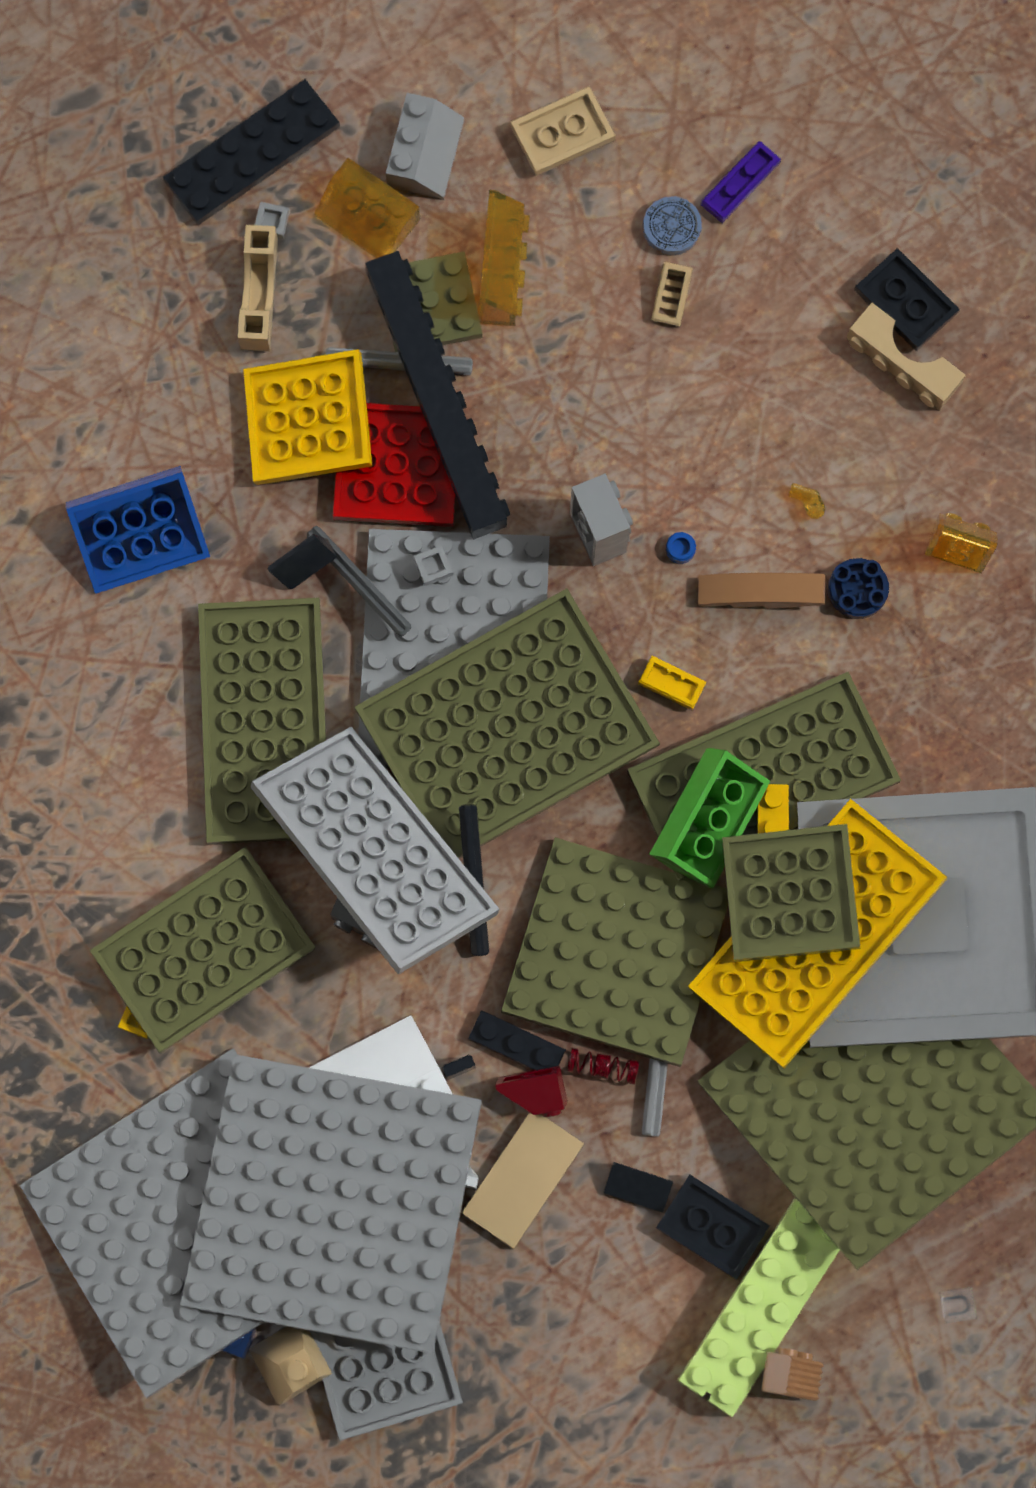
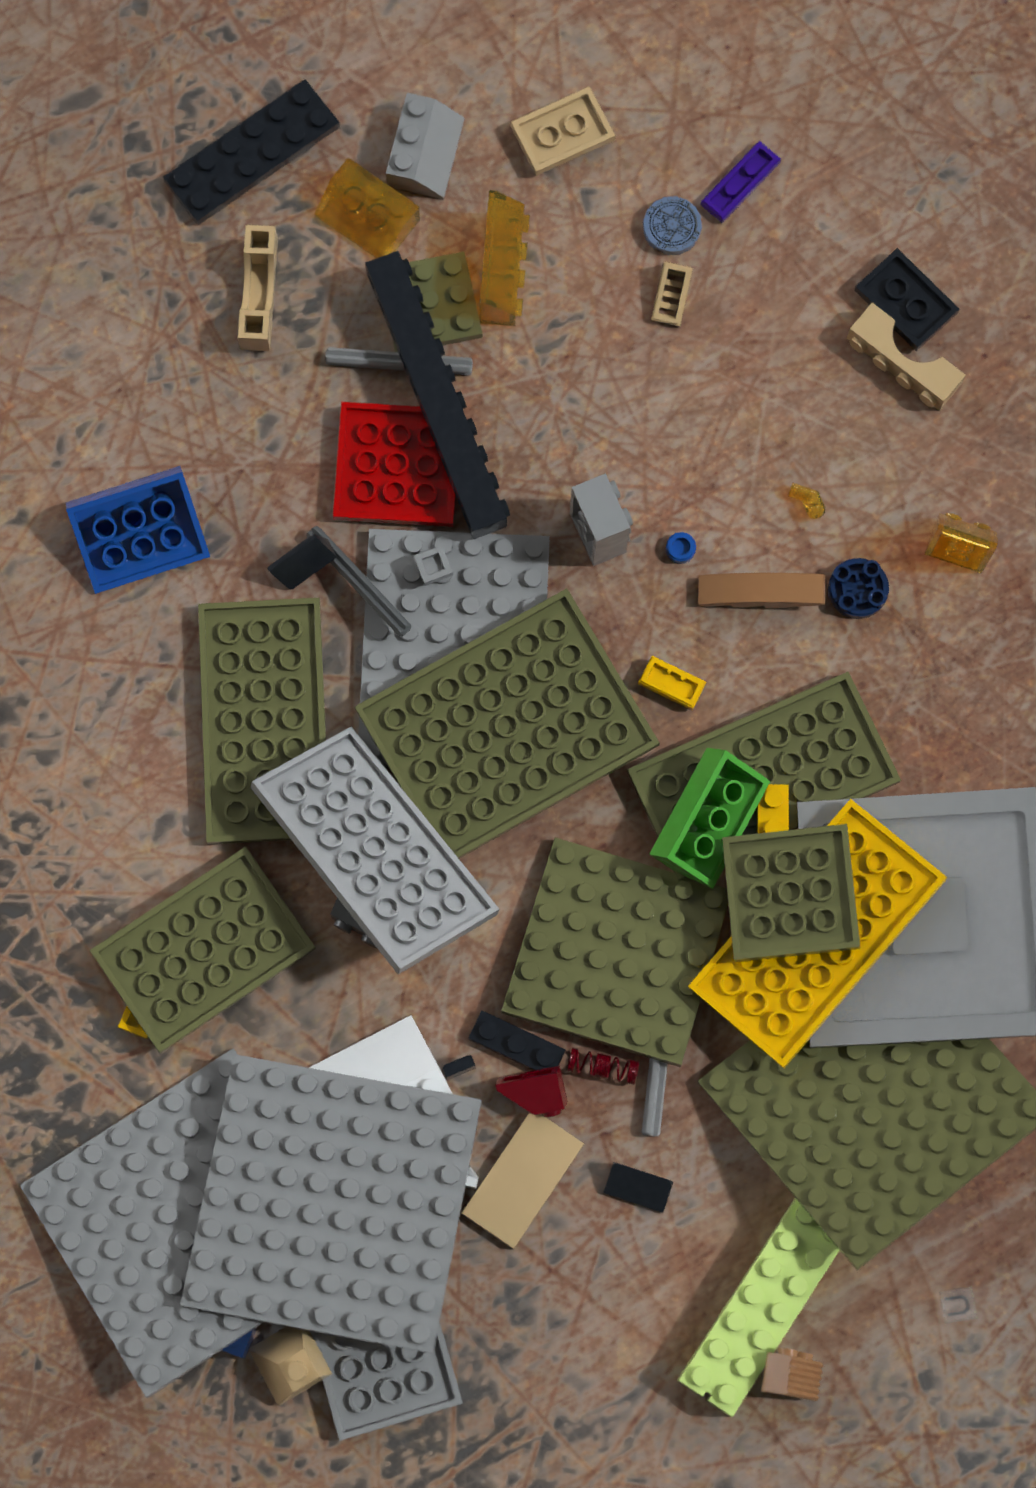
yellow plate [243,349,372,485] -> none
light grey plate [255,202,290,239] -> none
black axle [459,804,490,956] -> none
black plate [656,1174,770,1280] -> none

